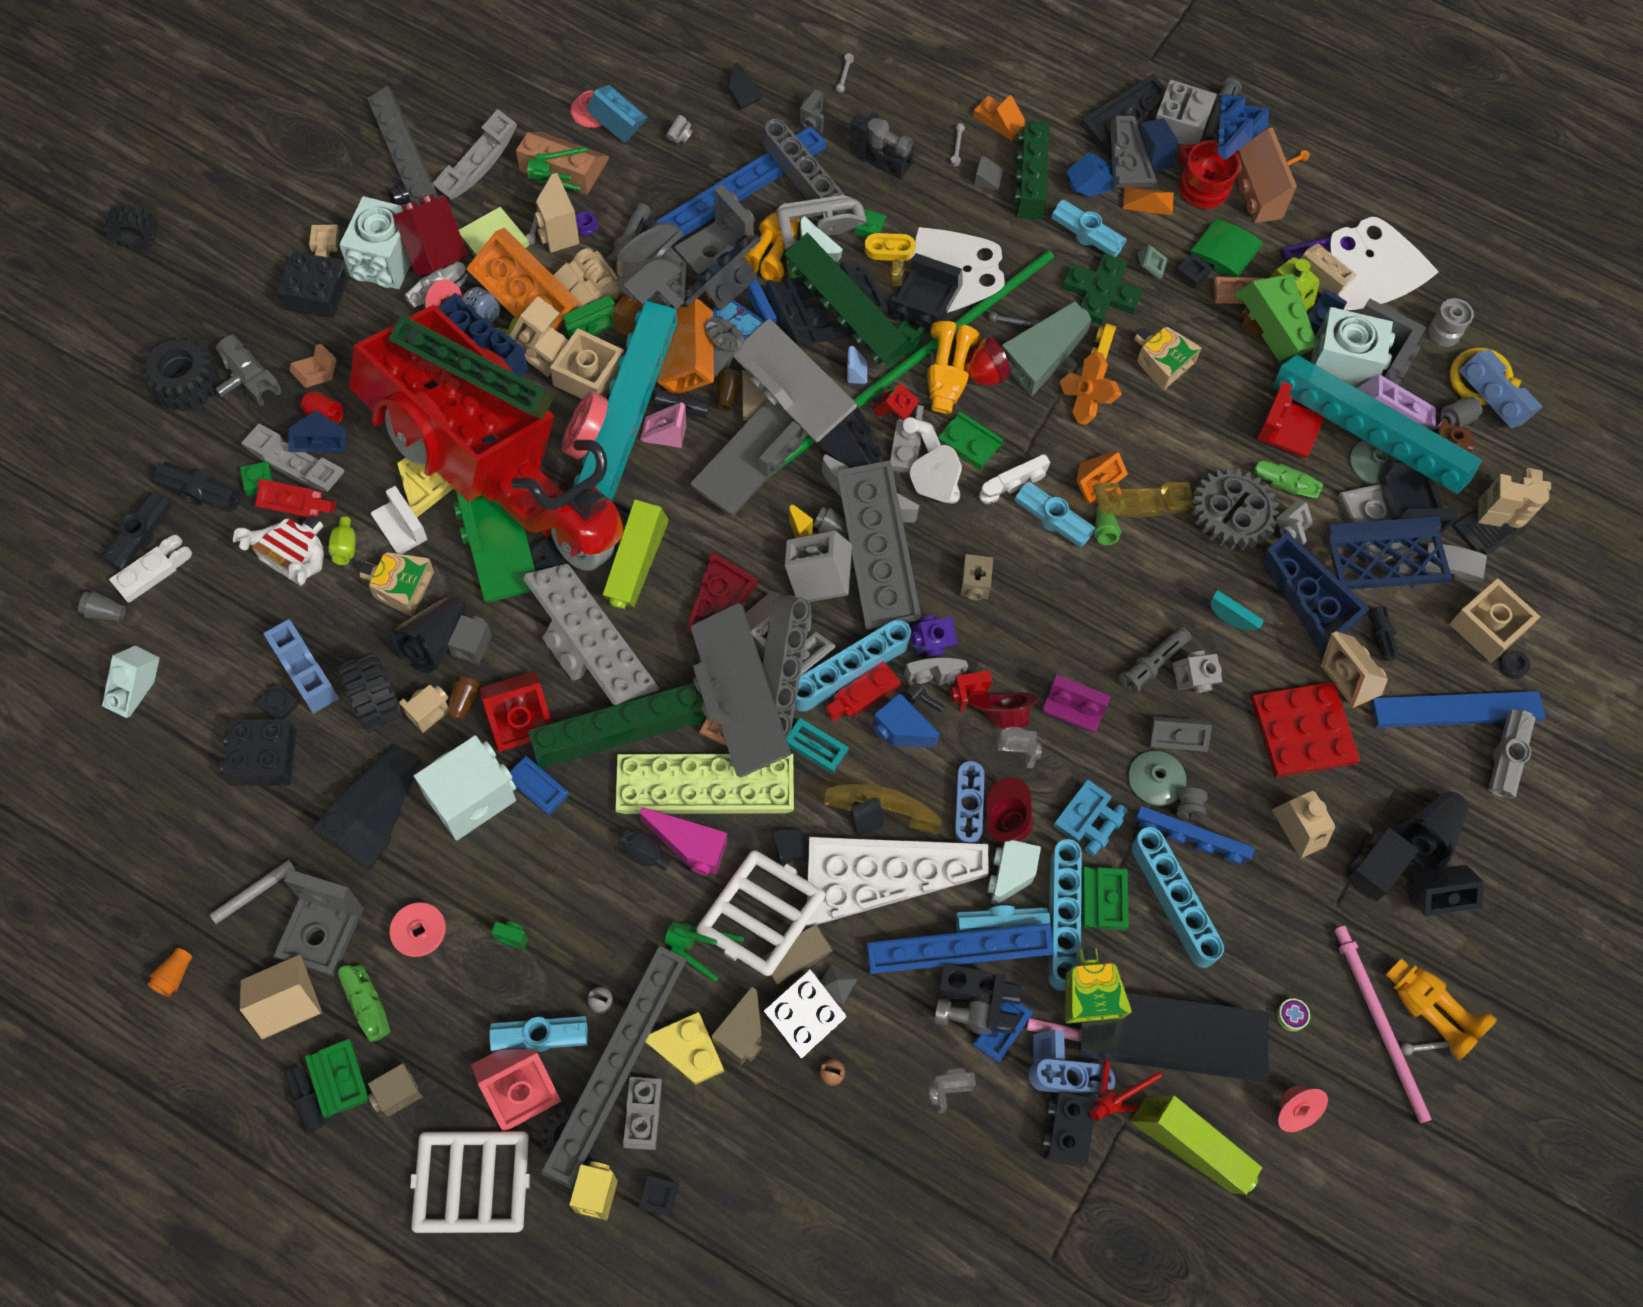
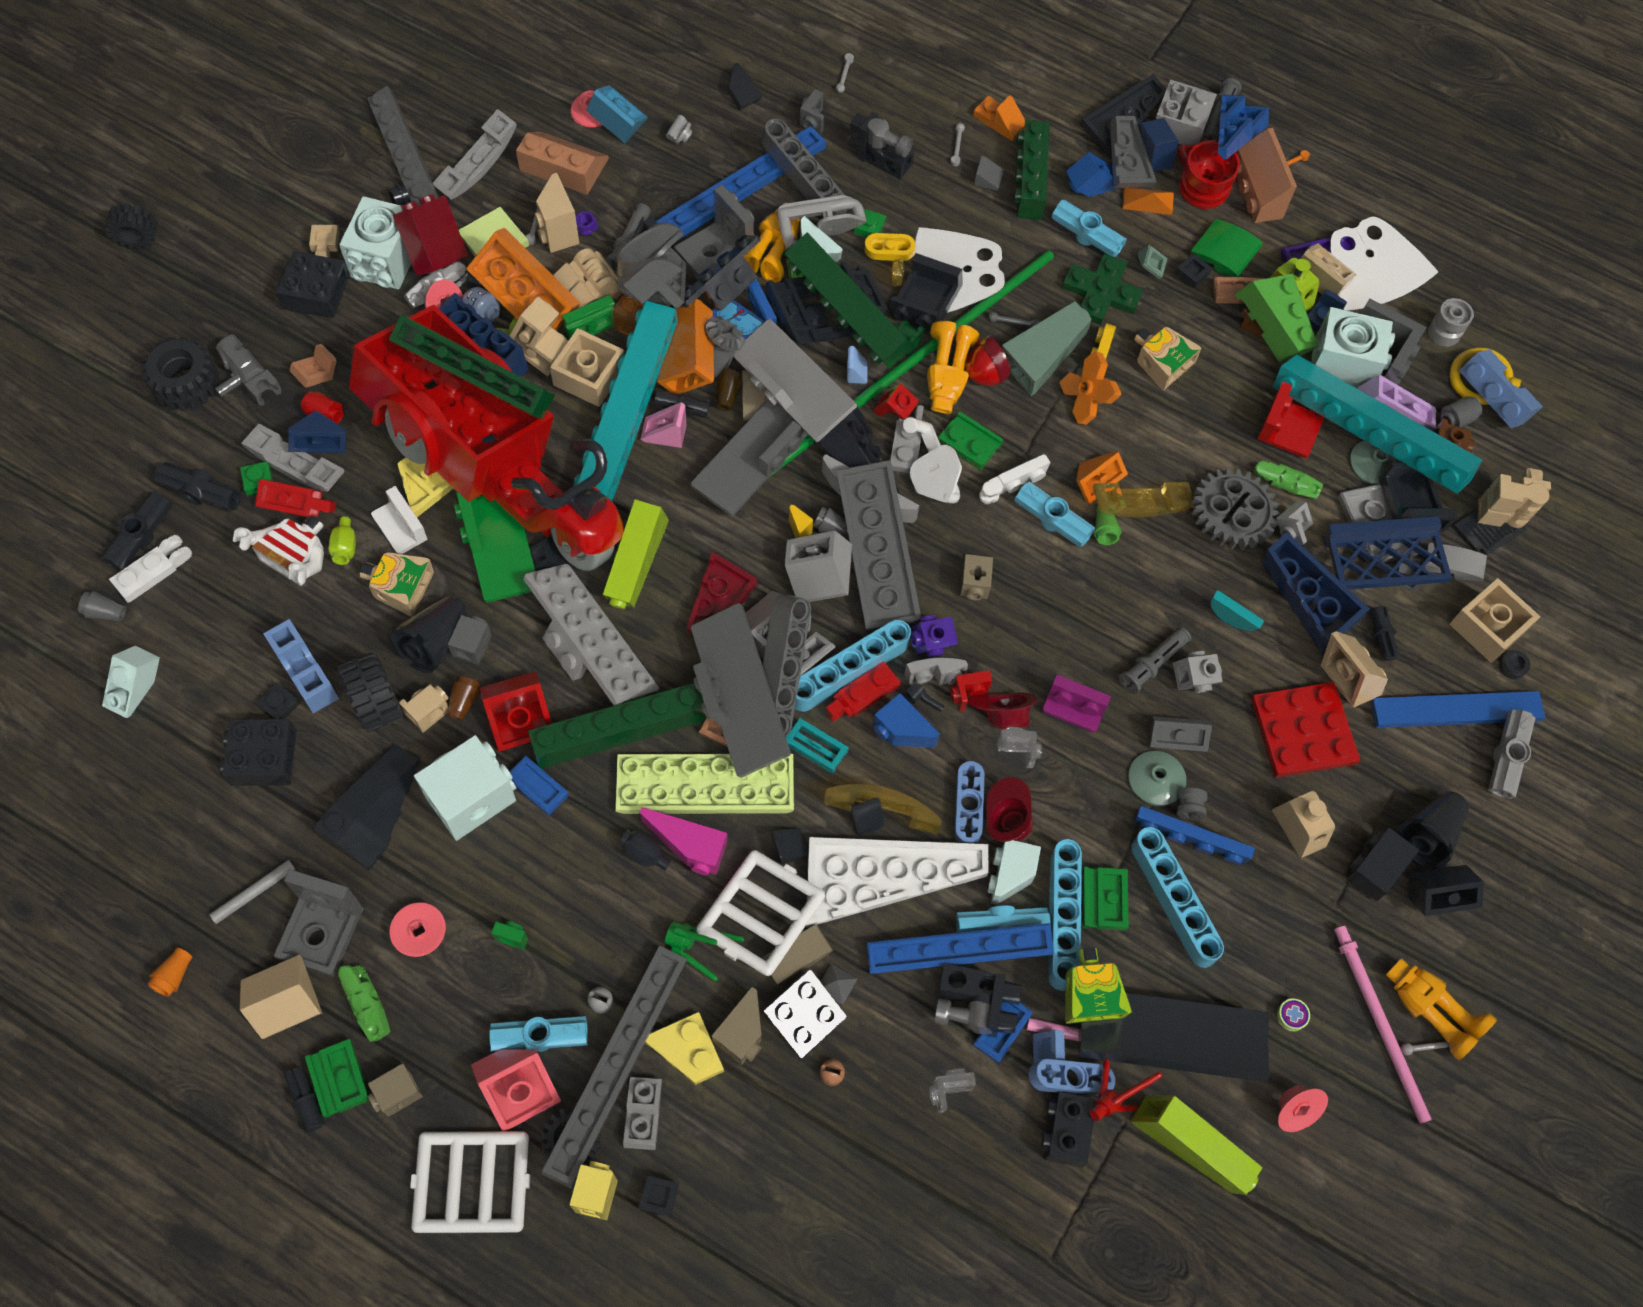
green plant [528,147,588,191] -> none
coral wheel [561,391,608,459] -> none
dark azure plate [1053,780,1127,856] -> none

